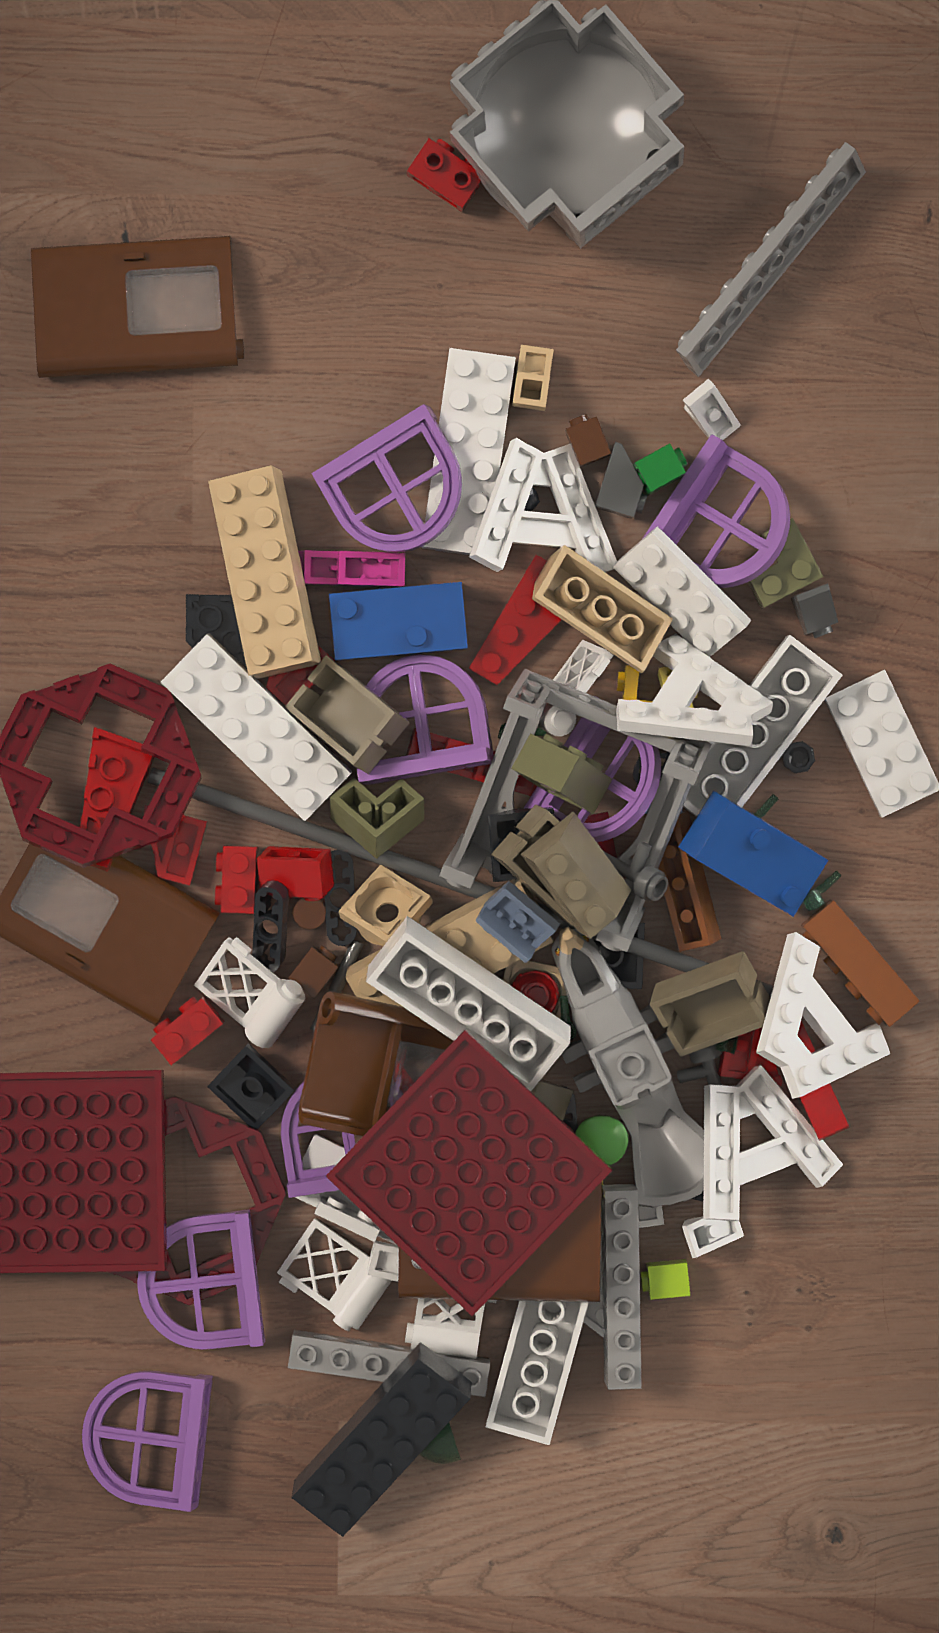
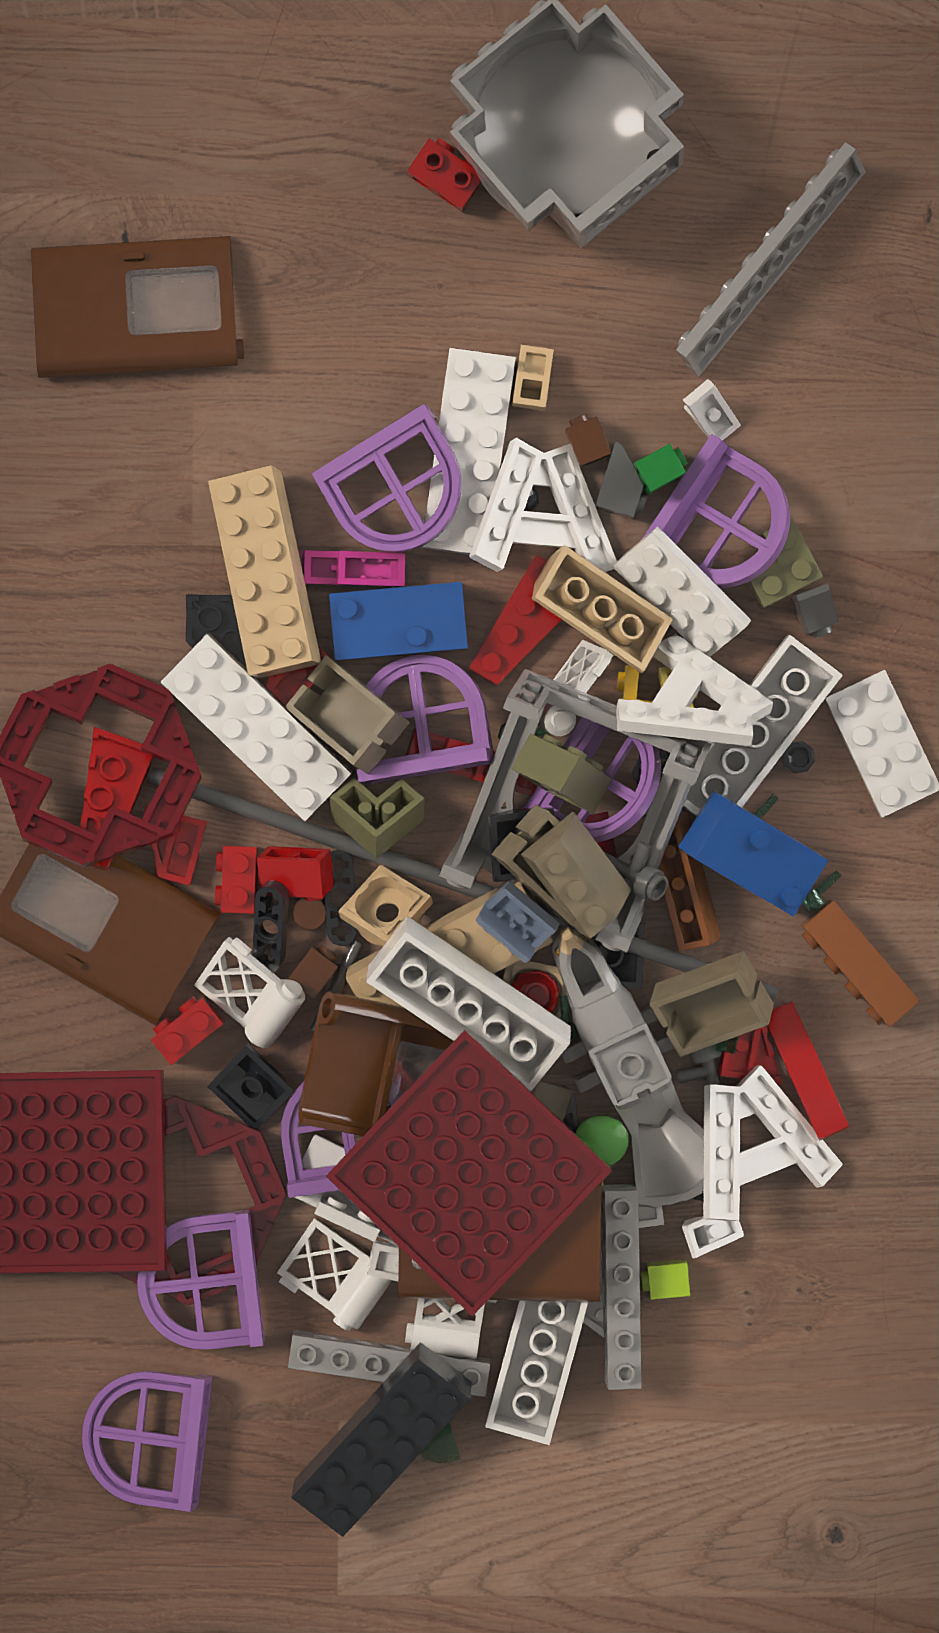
white plate [756,932,890,1099] -> none

